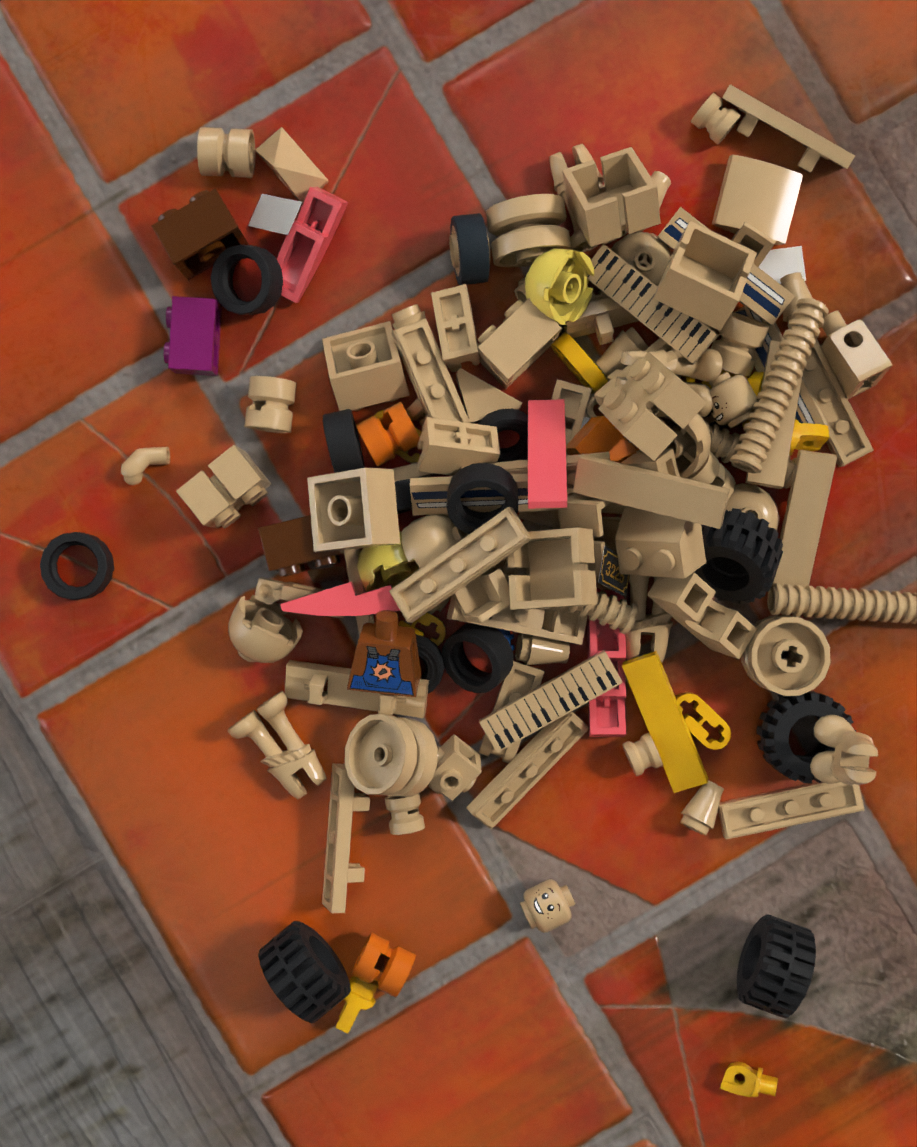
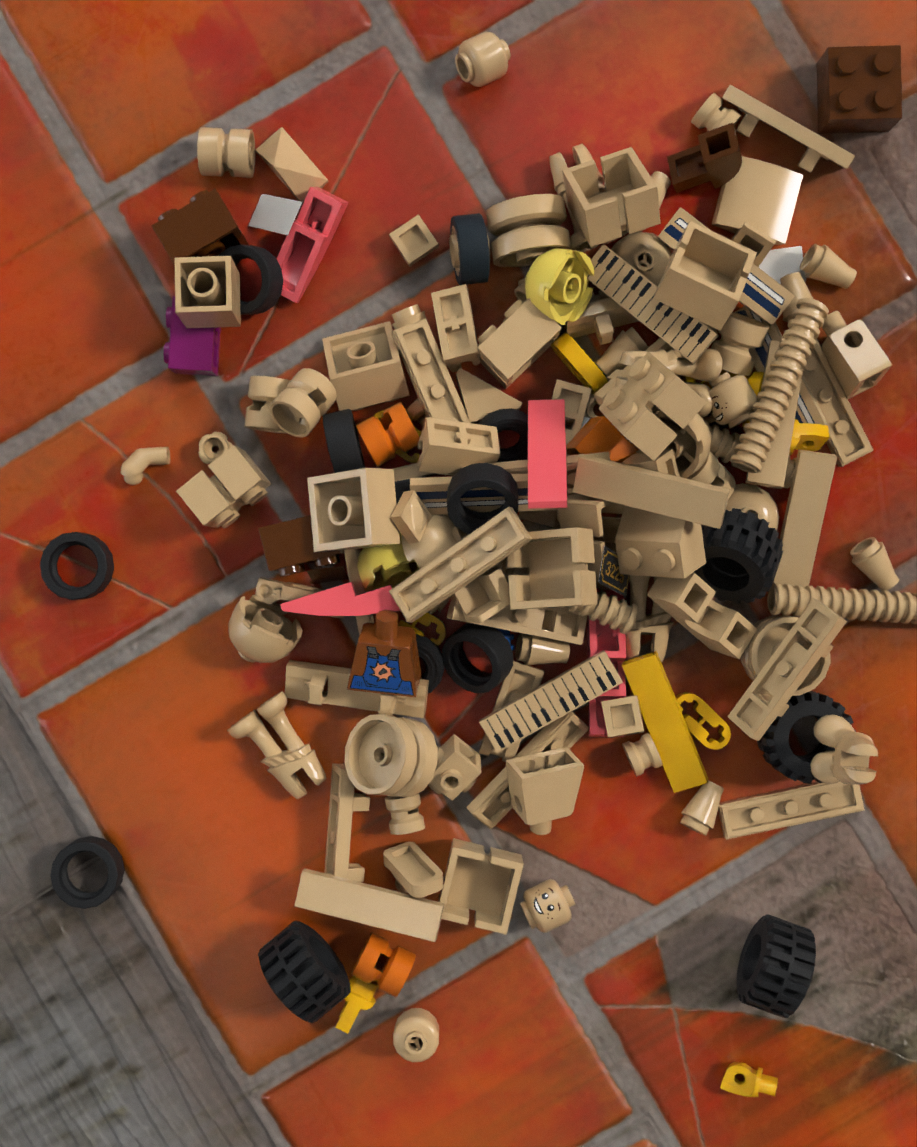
none -> black tyre [50,836,125,909]
none -> tan head [174,256,241,328]
none -> tan plate [198,432,233,464]
none -> tan wheel [269,368,337,437]
none -> tan tile [295,868,445,942]
none -> tan piece [383,842,443,898]
none -> tan plate [389,214,439,267]
none -> tan tile [390,490,432,544]
none -> tan head [393,1008,439,1062]
none -> tan piece [438,838,524,935]
none -> tan head [455,32,511,87]
none -> tan torso [506,747,584,835]
none -> tan plate [601,695,644,738]
none -> reddish brown brick [667,122,742,193]
none -> tan hinge [727,598,847,741]
none -> tan cone [800,244,857,289]
none -> reddish brown brick [816,45,902,134]
none -> tan cone [850,537,899,591]

